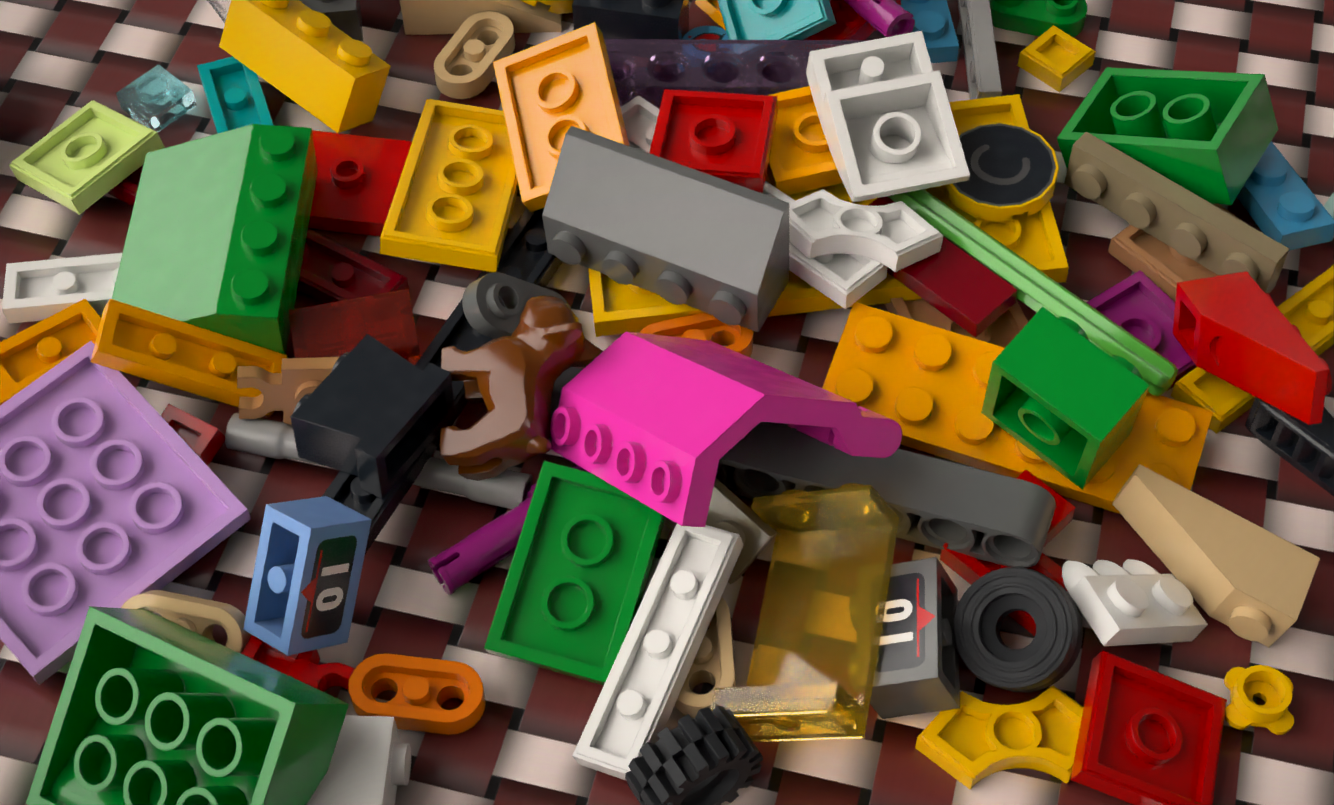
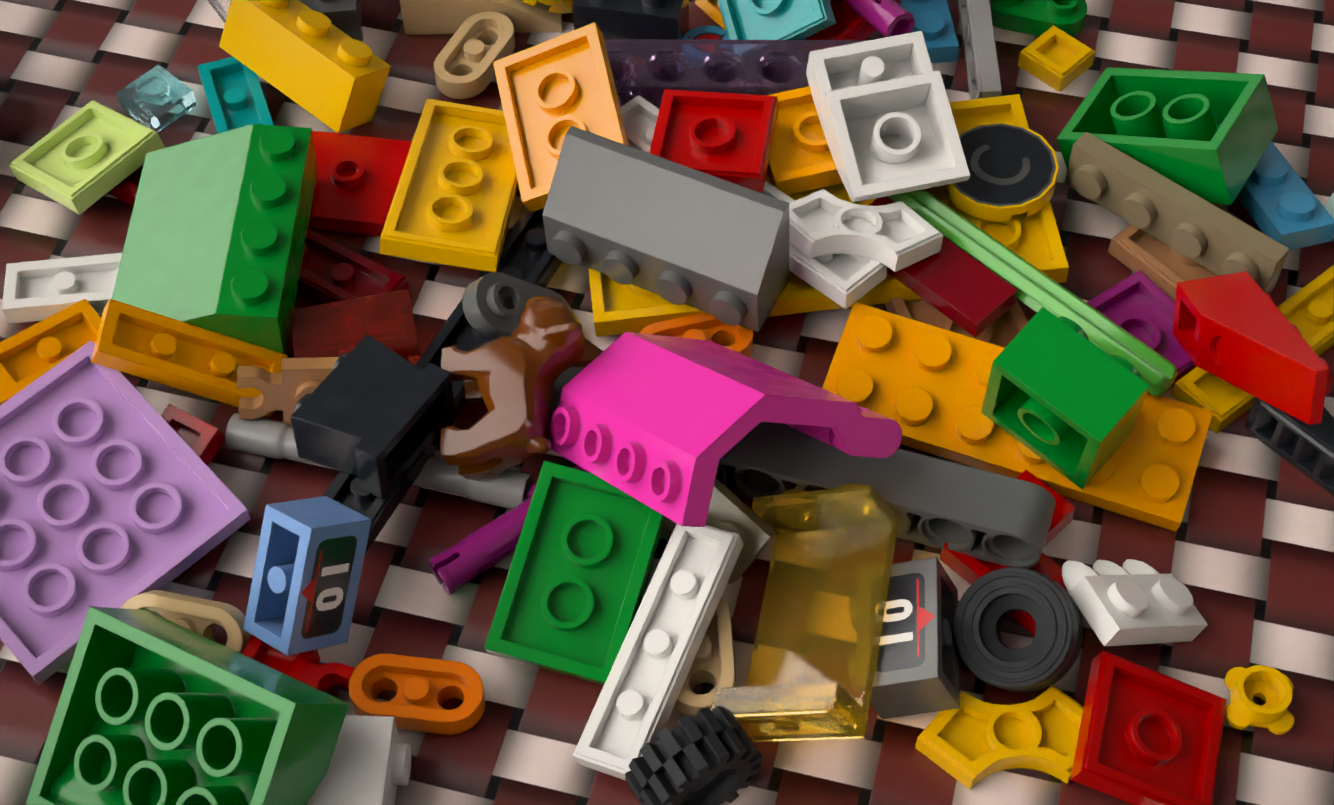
tan slope [1113,464,1320,648] -> none

